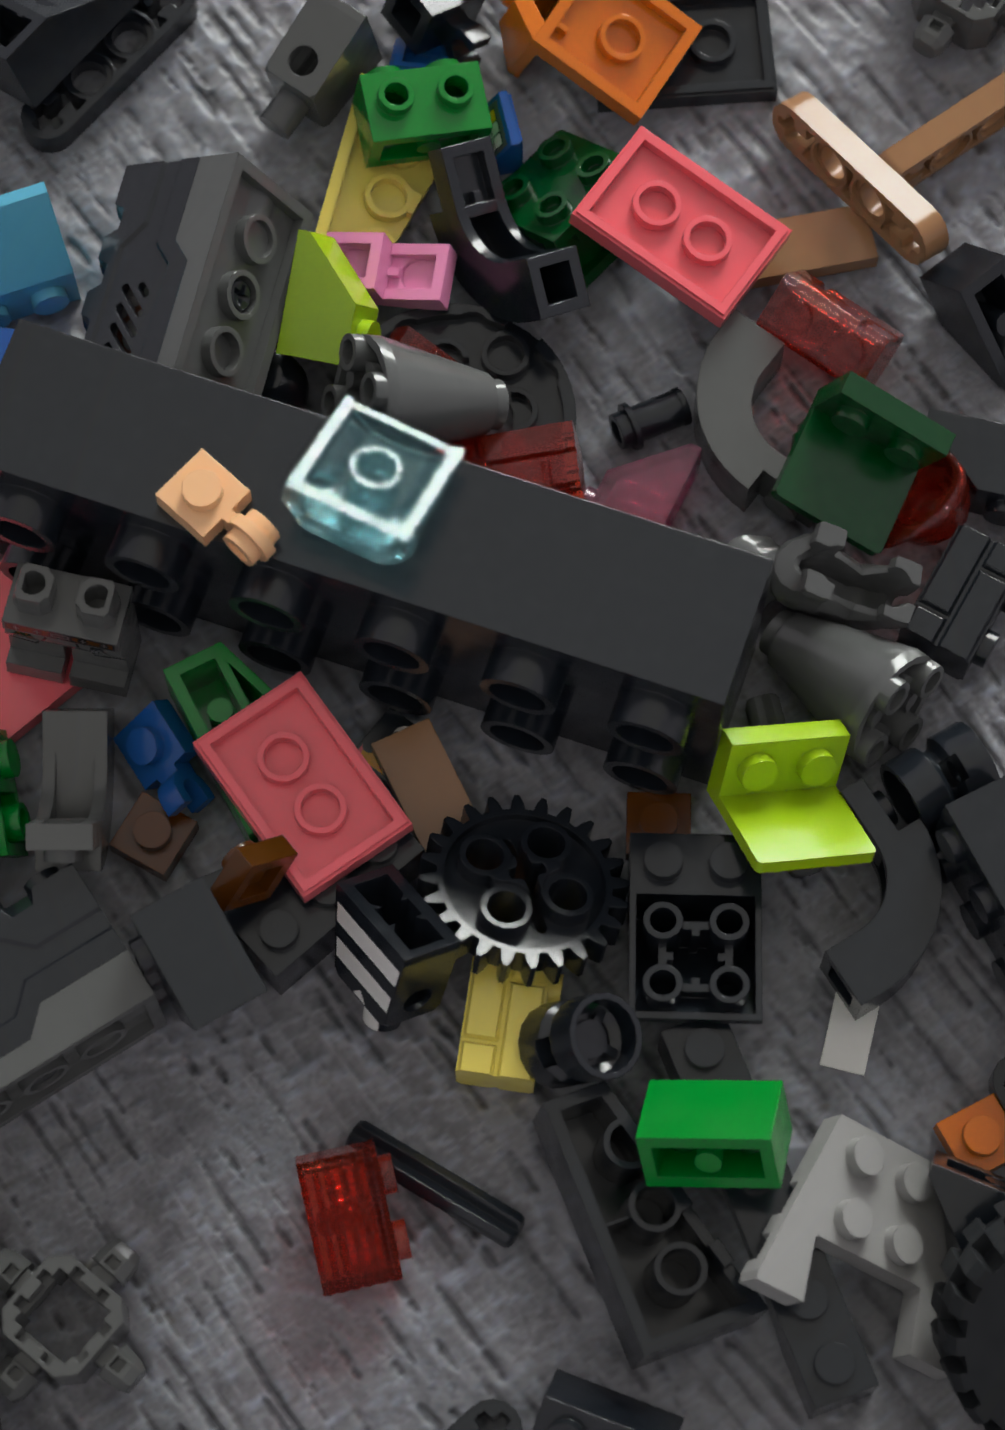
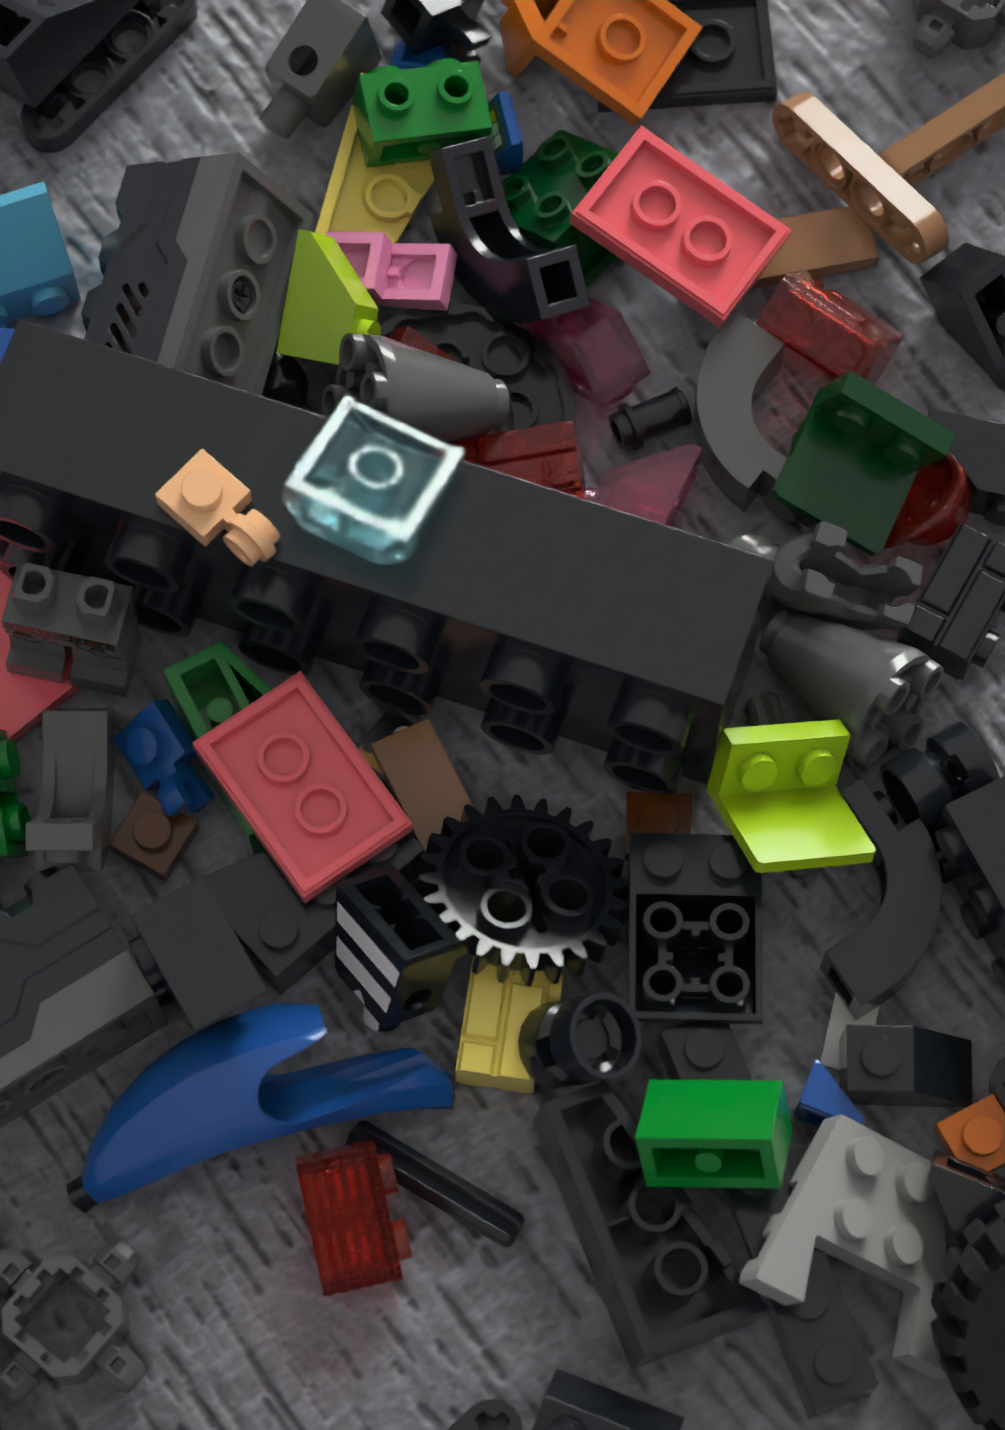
reddish brown plate [210,835,298,912] -> none
none -> blue piece [66,1003,456,1213]
none -> clear pink slope [519,297,651,407]
none -> blue slope [793,1059,864,1128]
none -> black slope [839,1024,973,1107]

